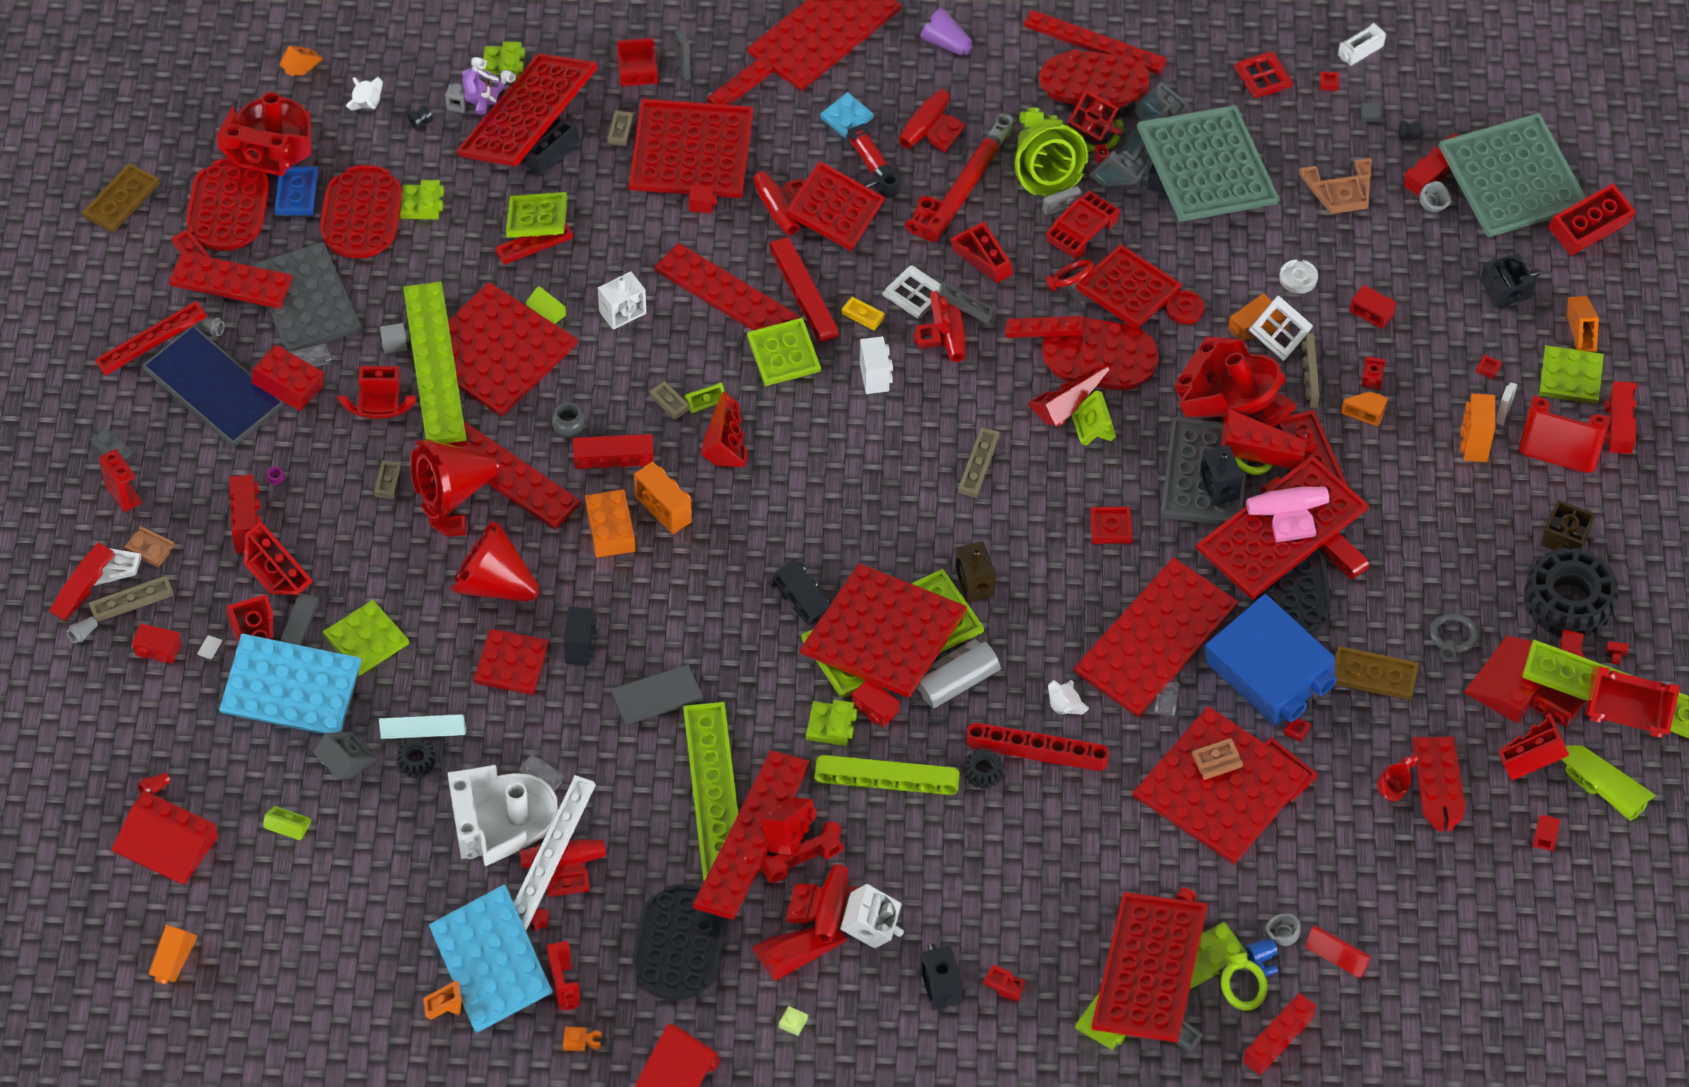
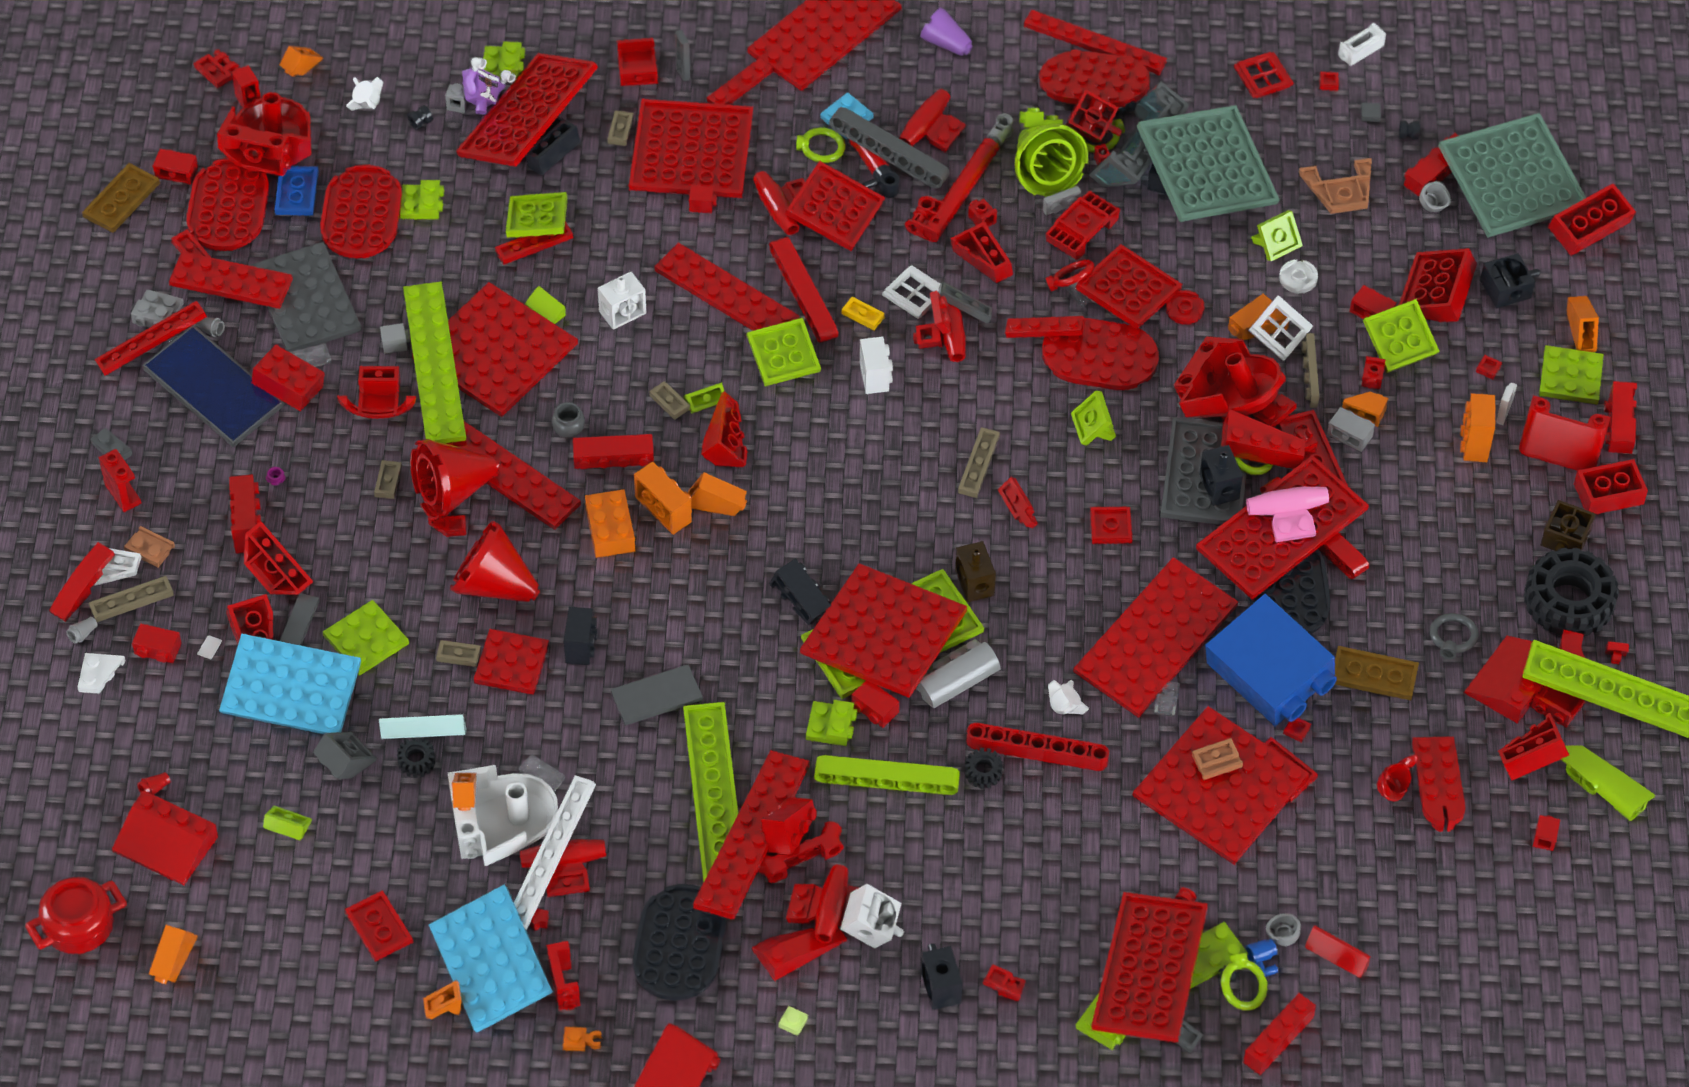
red wedge [1028,366,1109,426] -> none
red windscreen [1586,666,1680,738] -> none
none -> red piece [25,877,127,954]
none -> white wing [77,653,125,693]
none -> light grey plate [131,290,184,328]
none -> red brick [153,149,198,184]
none -> red plate [194,49,239,89]
none -> red brick [231,65,261,108]
none -> red plate [345,890,413,962]
none -> dark tan plate [436,640,481,667]
none -> orange slope [452,773,476,811]
none -> orange slope [688,472,747,516]
none -> lime piece [796,127,845,163]
none -> dark grey beam [829,107,950,189]
none -> red brick [968,199,997,227]
none -> red hinge [998,477,1038,529]
none -> lime bracket [1252,210,1303,261]
none -> light grey brick [1327,407,1375,452]
none -> lime plate [1363,299,1440,373]
none -> red slope [1399,248,1477,322]
none -> red brick [1574,459,1648,514]

